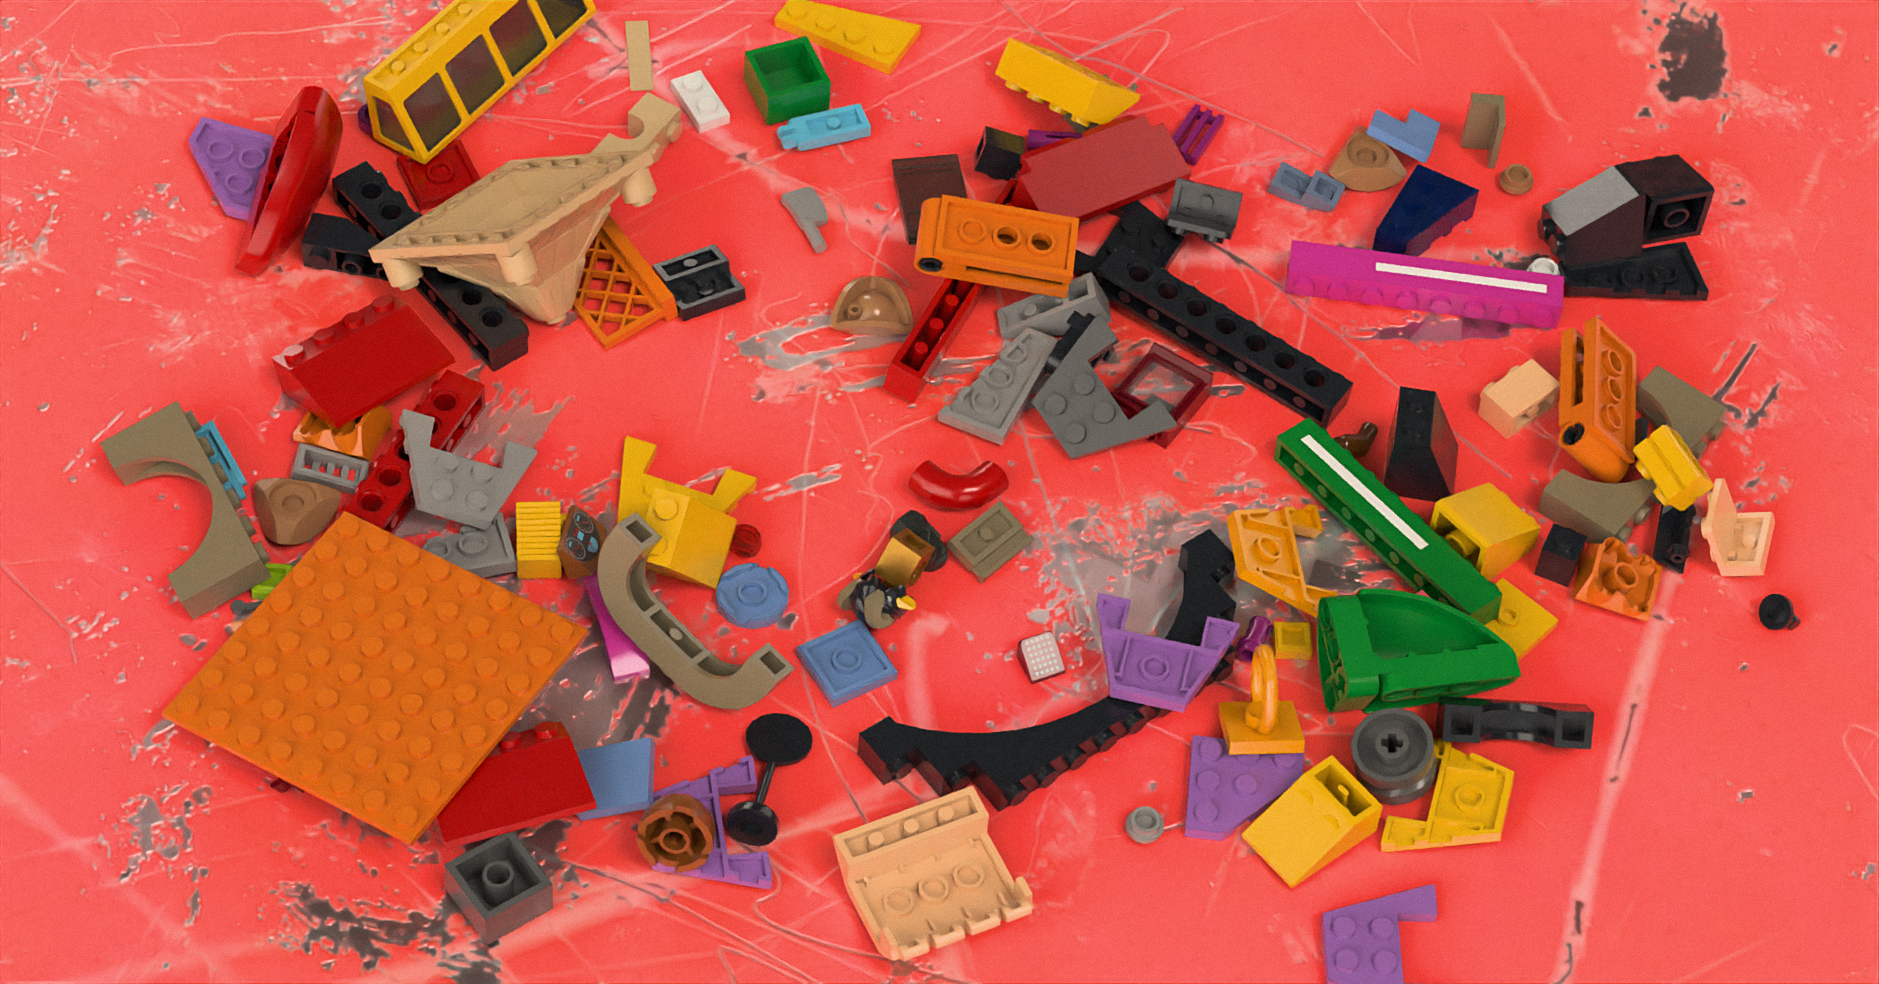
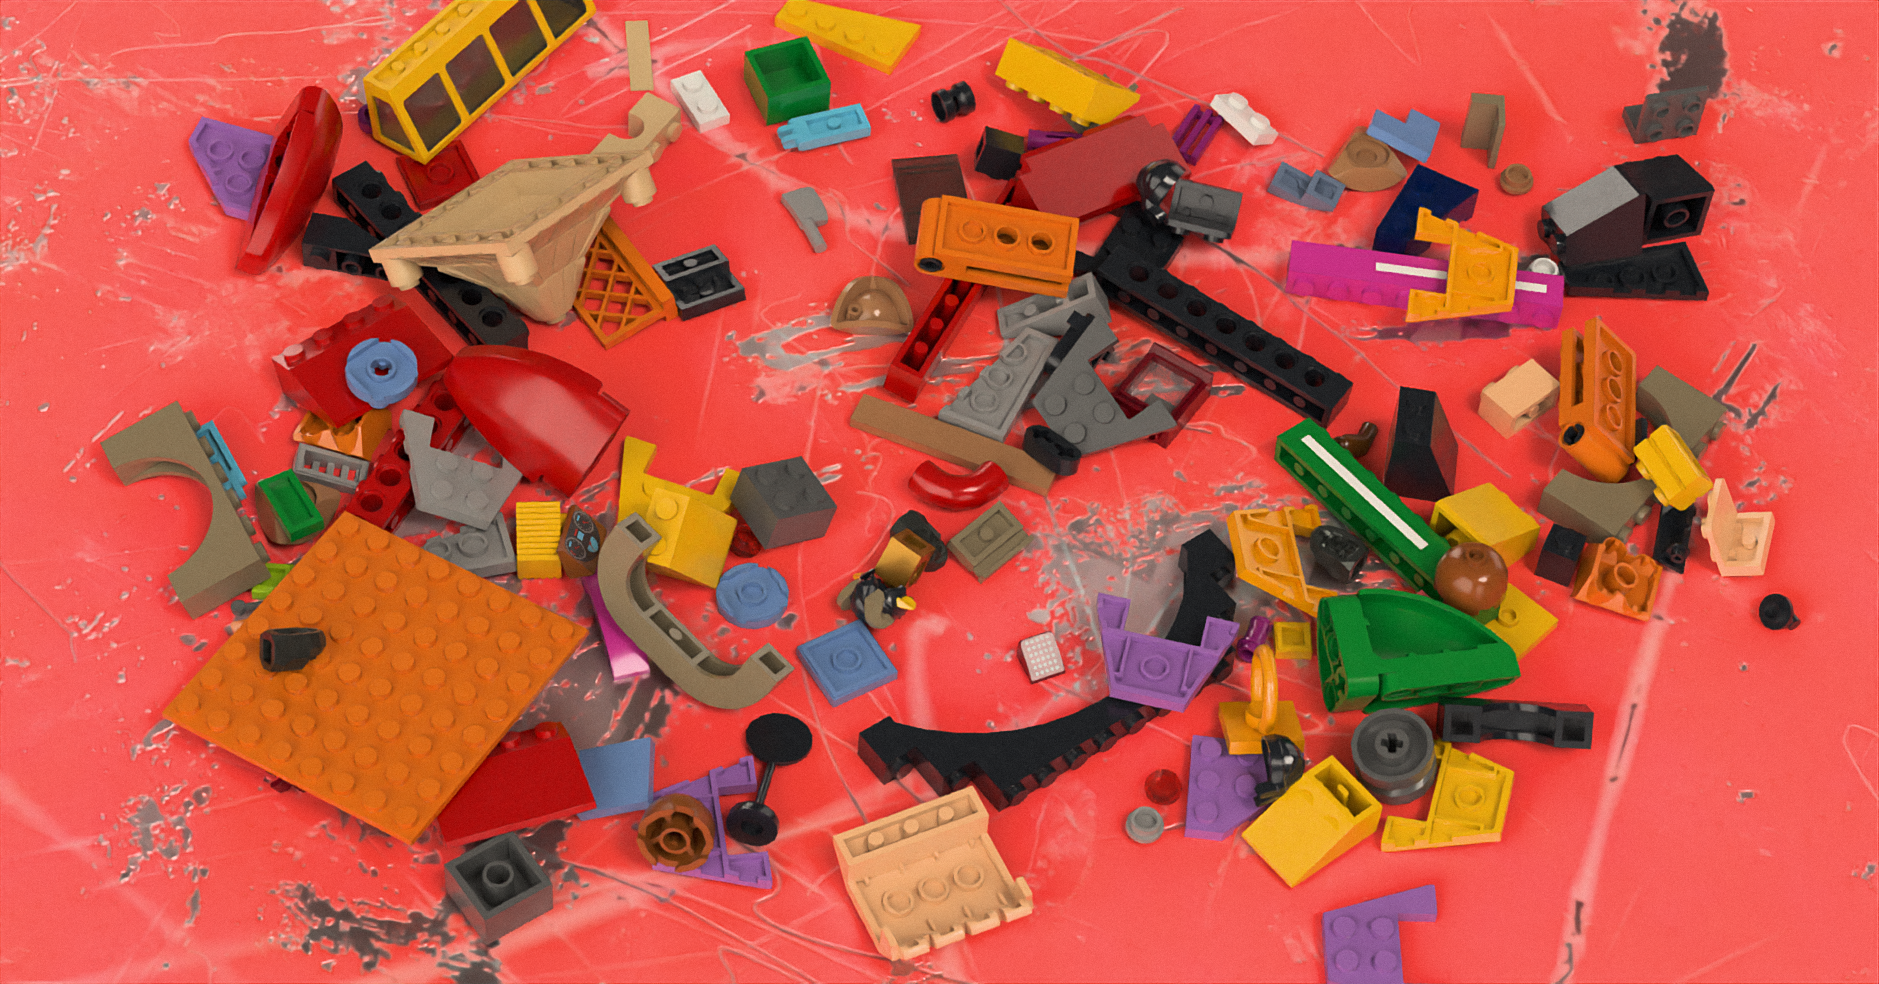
none -> green tile [258,469,325,542]
none -> pearl dark grey rock [260,627,326,672]
none -> medium blue plate [345,338,418,409]
none -> red panel [443,345,631,499]
none -> dark grey brick [729,456,837,550]
none -> medium nougat tile [850,394,1058,497]
none -> black wheel [931,81,976,123]
none -> black beam [1022,425,1082,476]
none -> black piece [1136,159,1186,226]
none -> clear red plate [1144,769,1182,805]
none -> white plate [1210,93,1279,145]
none -> black piece [1253,734,1305,807]
none -> pearl dark grey rock [1310,525,1369,584]
none -> light orange wing [1405,207,1519,322]
none -> dark orange cylinder [1433,541,1508,616]
none -> dark grey bracket [1622,85,1710,144]

